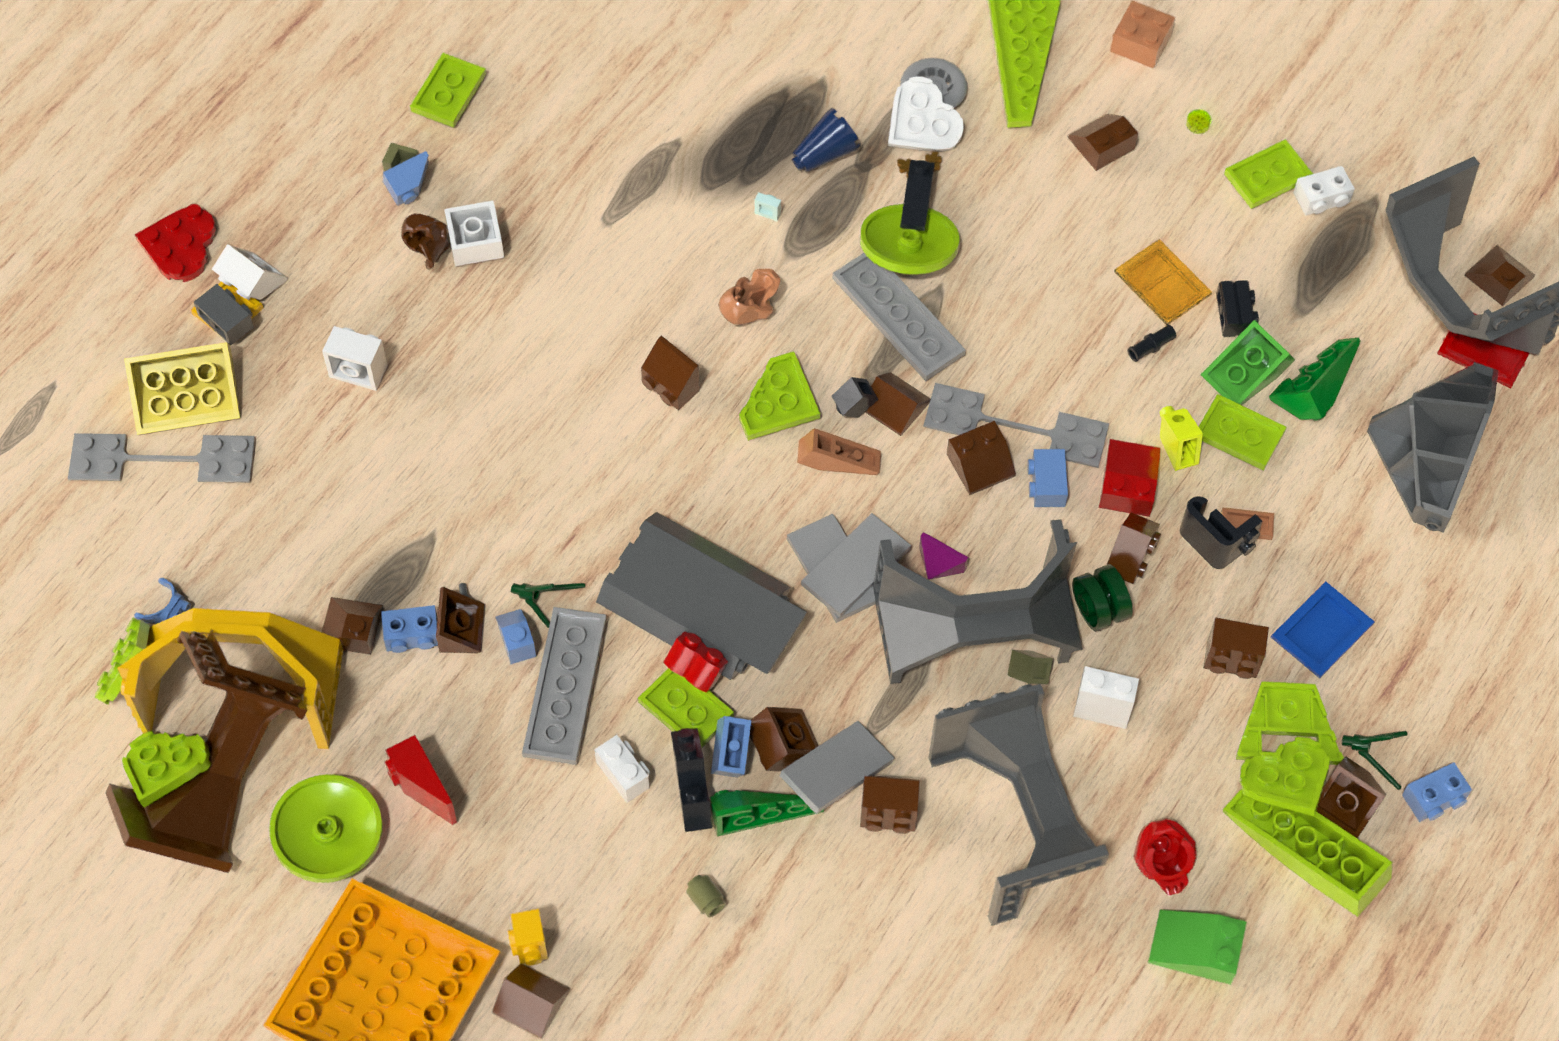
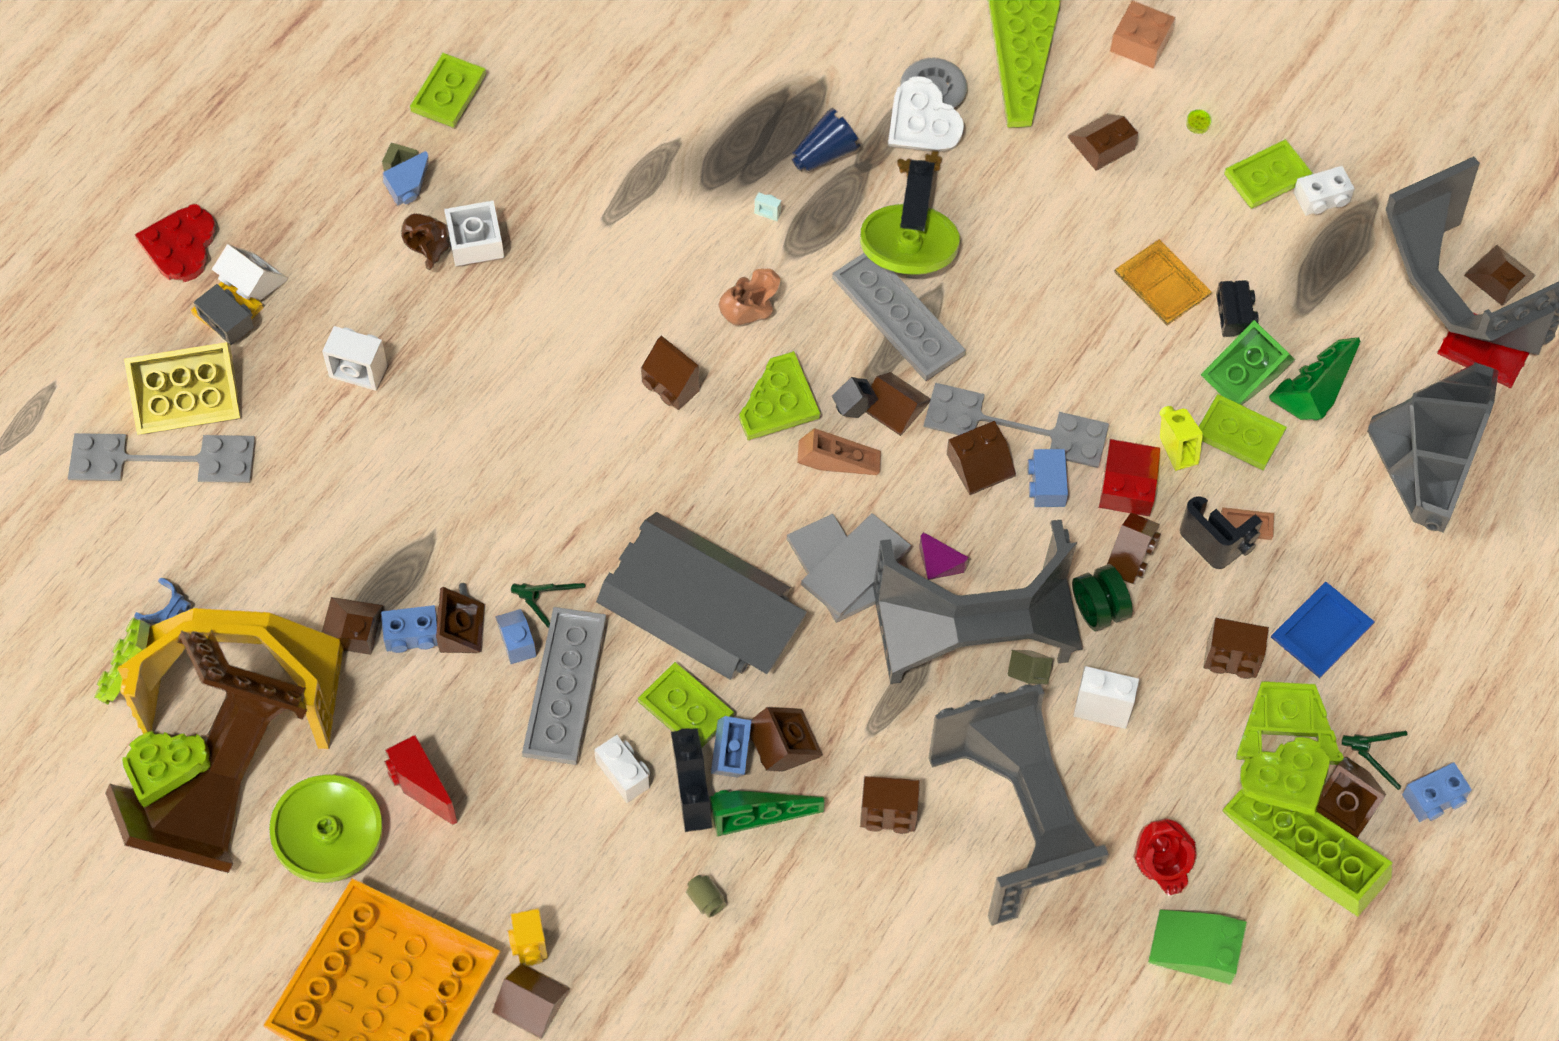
red brick [663,631,728,693] -> none
light grey tile [779,721,894,814] -> none
black pin [1127,324,1177,362] -> none

